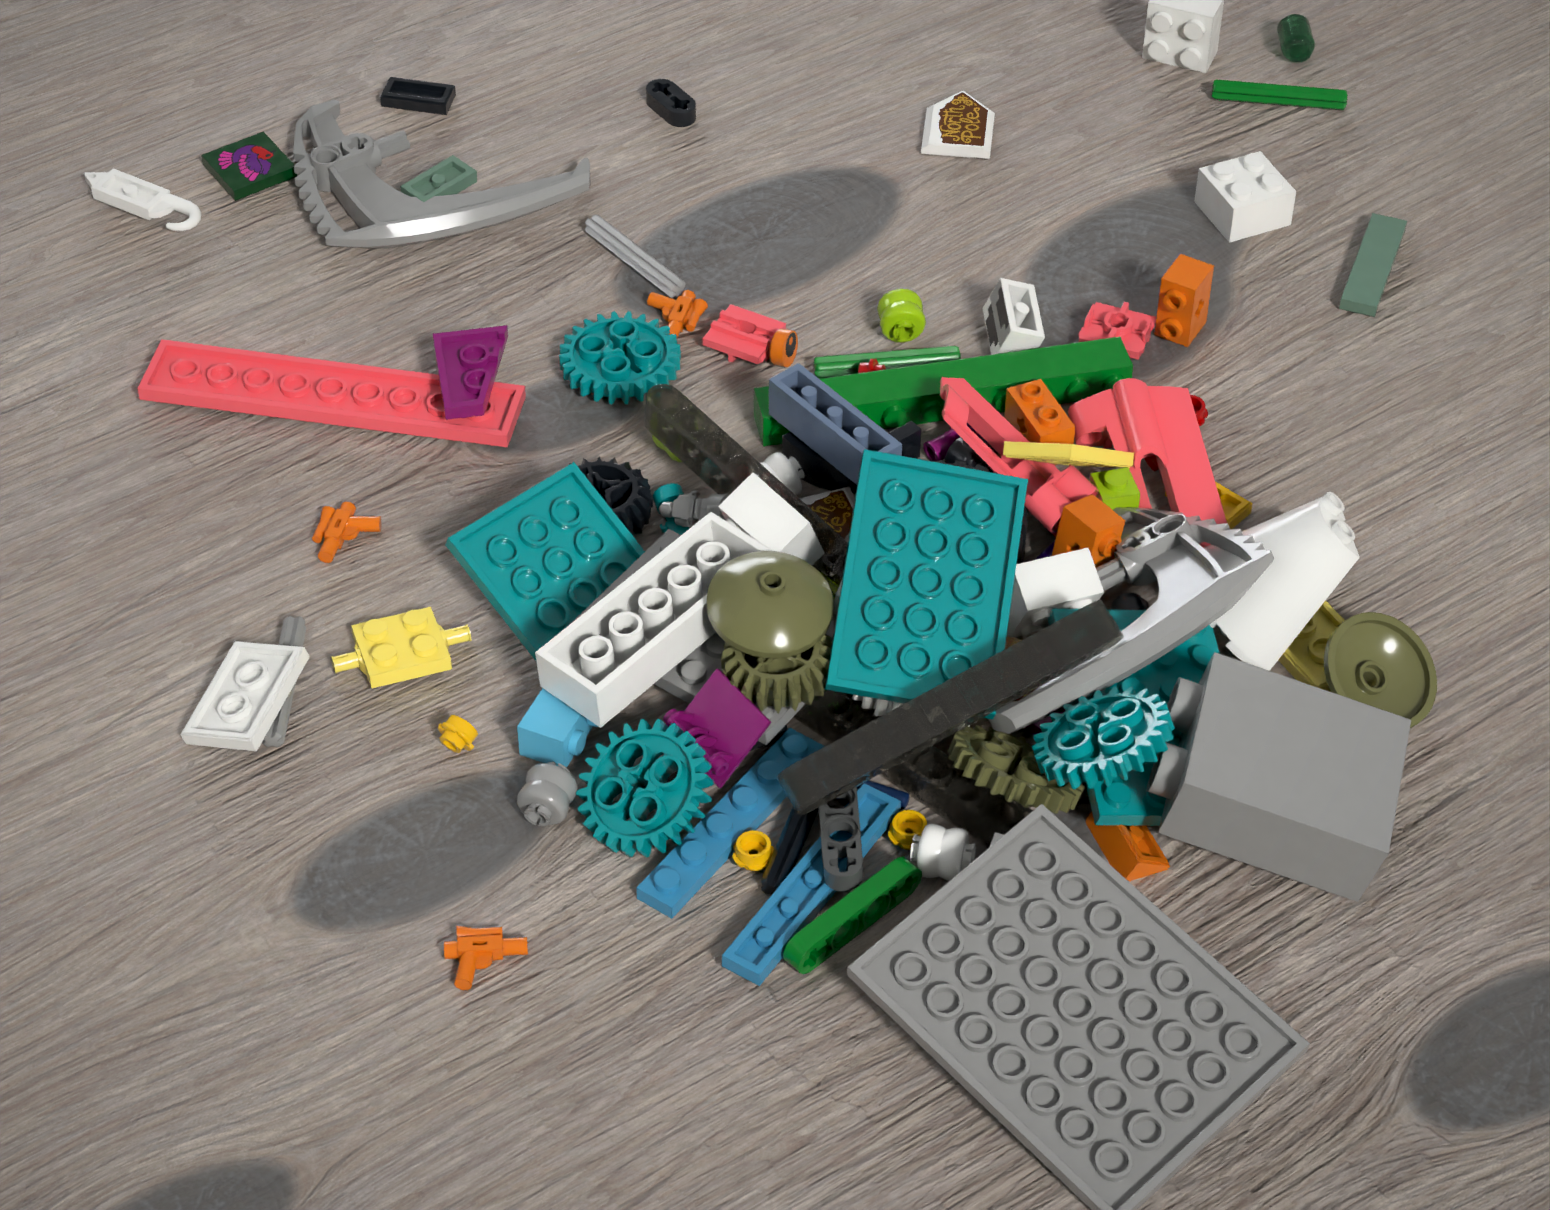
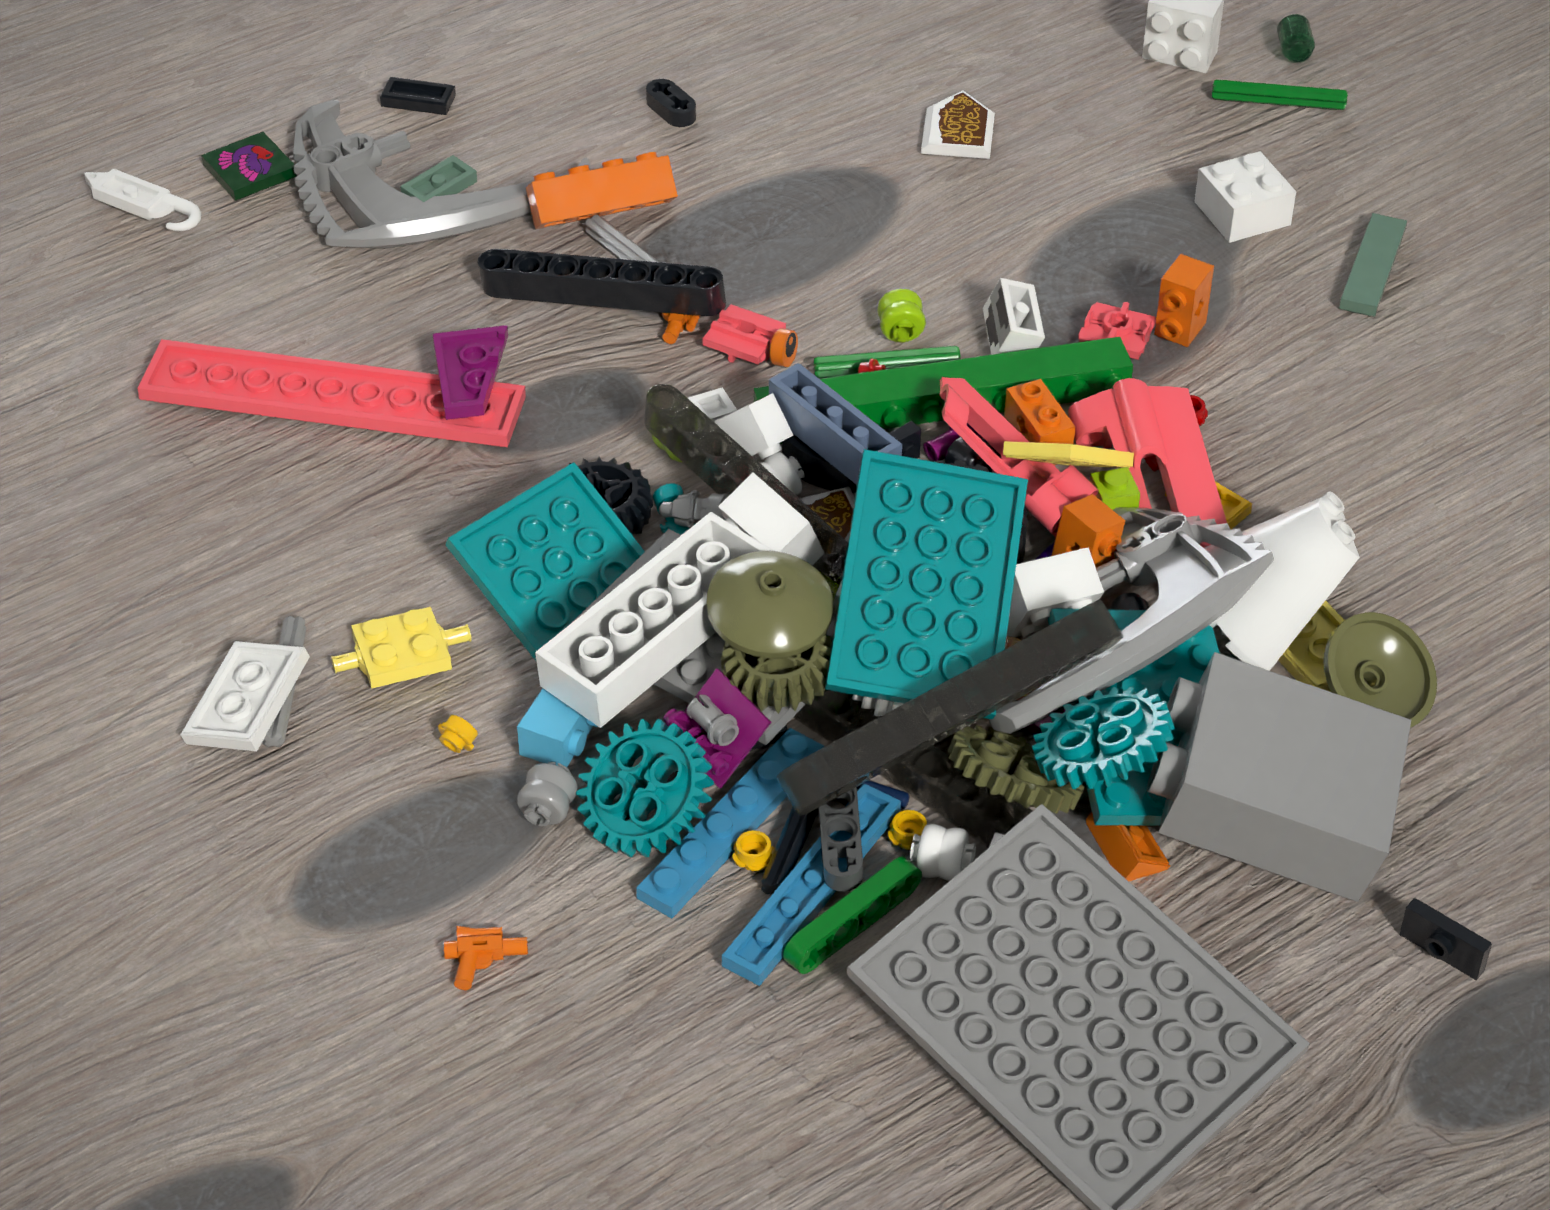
orange piece [312,502,381,563] -> none
teal gear [559,311,681,404] -> none
none -> black beam [477,249,726,316]
none -> orange brick [526,152,678,229]
none -> light grey pin [687,695,739,746]
none -> white plate [688,387,737,425]
none -> white brick [699,393,793,471]
none -> black plate [1399,898,1492,981]

